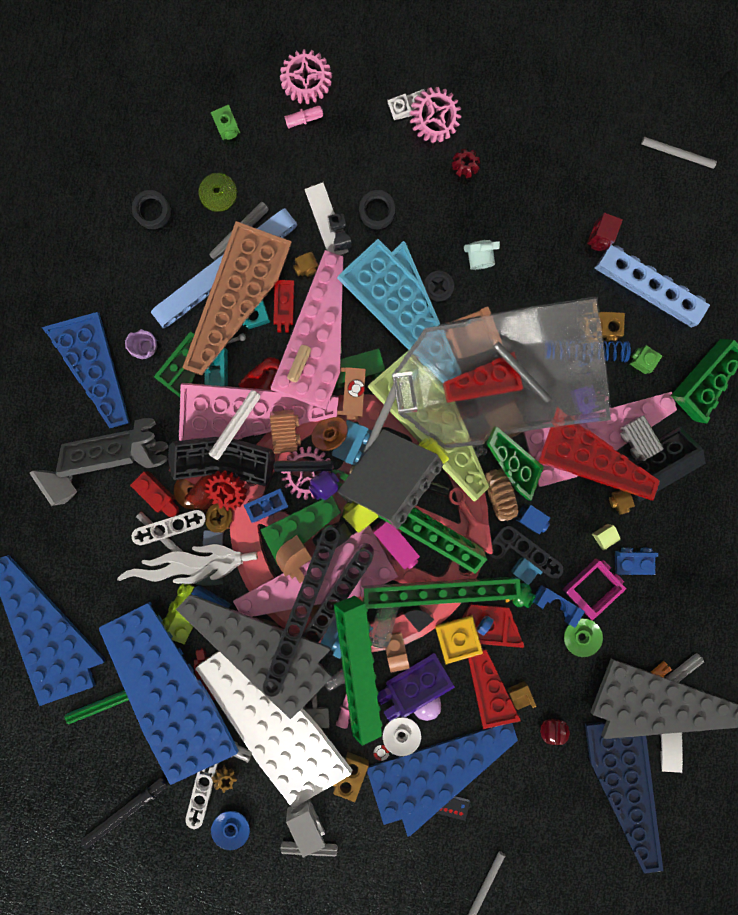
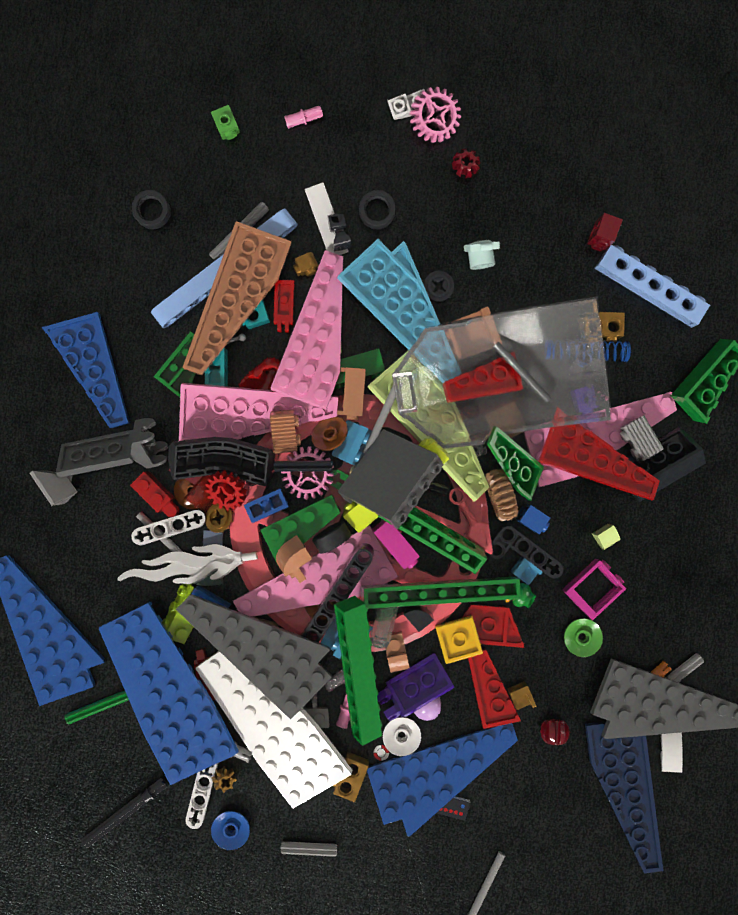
lavender hair [125,329,158,359] -> none
clear neon green dish [199,173,237,212] -> none
white axle [209,390,260,460] -> none
black beam [263,525,341,697] -> none
bright pink gear [280,49,332,104] -> none
light grey piece [286,799,325,857] -> none
tan axle [287,345,311,383] -> none
dark purple head [309,471,339,500] -> none
sticker [348,380,365,397] -> none
blue tile [477,615,494,636] -> none
blue piece [533,585,585,628] -> none
pearl gold plate [609,490,635,514] -> none
blue bracket [615,548,658,575] -> none
bright green brick [629,345,662,374] -> none
light grey bar [641,137,717,169] -> none

